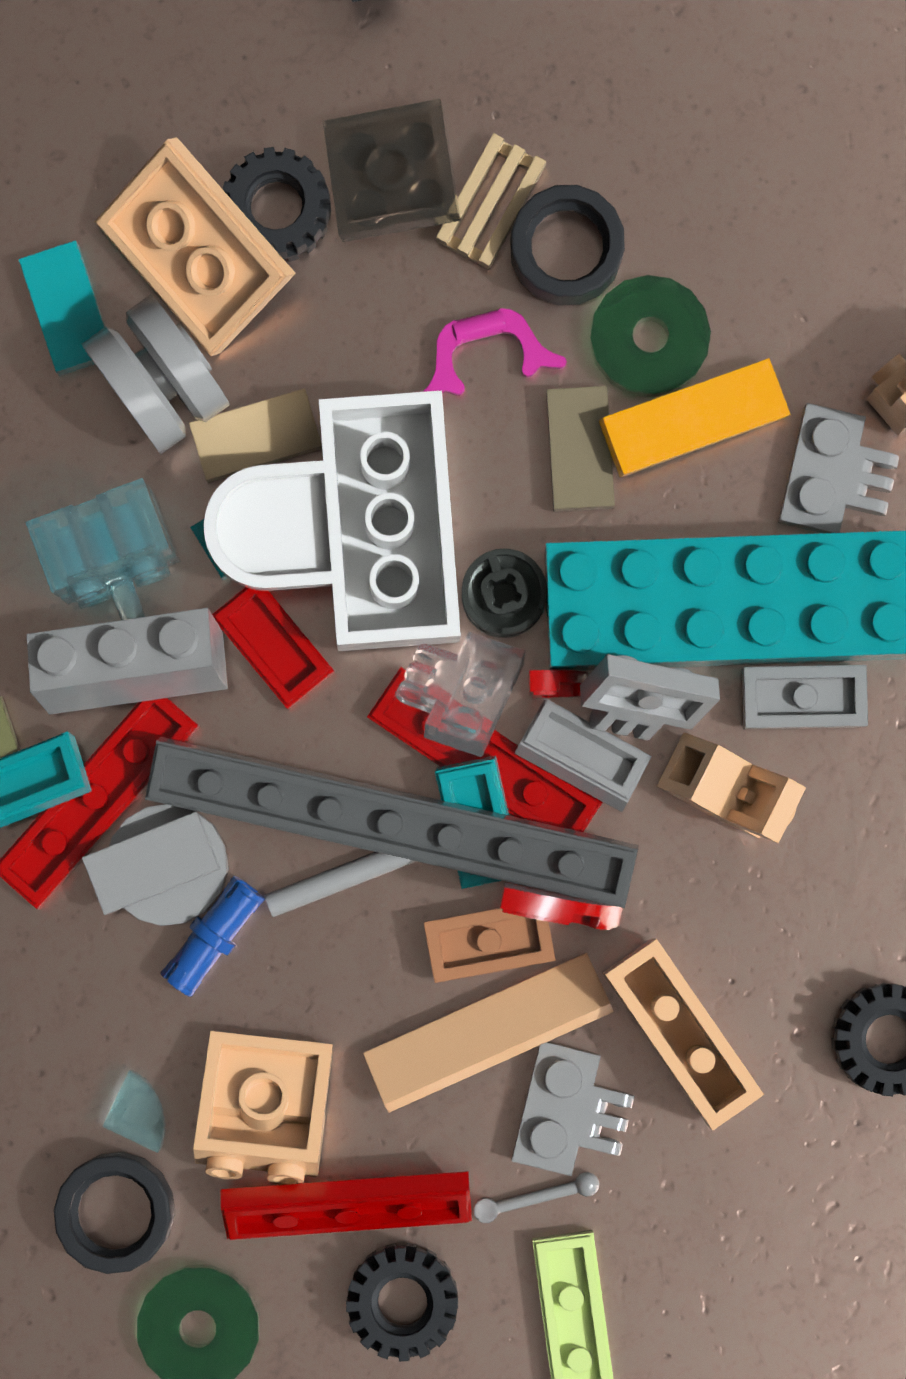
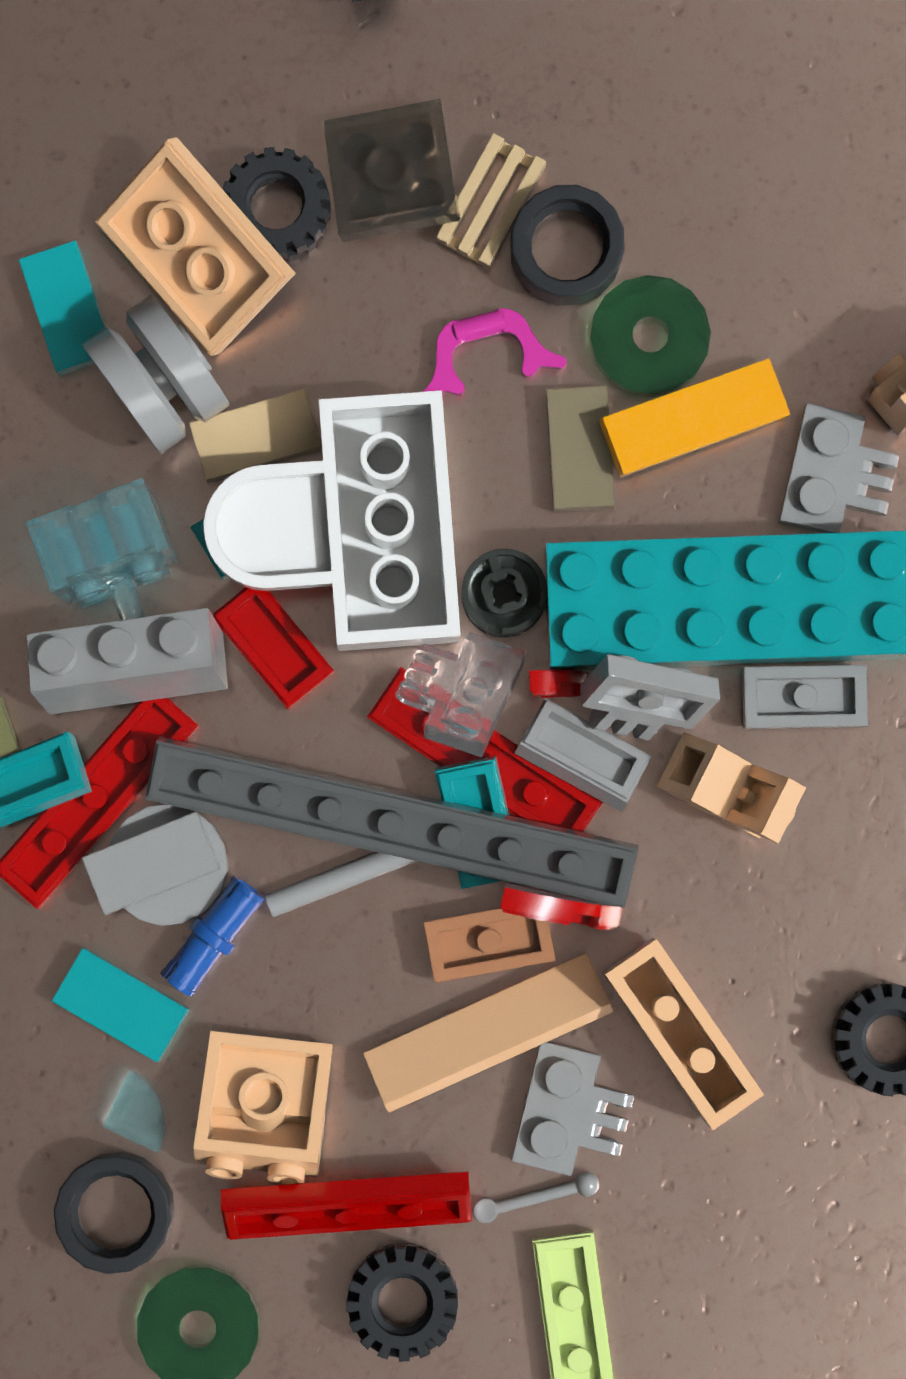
none -> teal tile [52,947,190,1063]

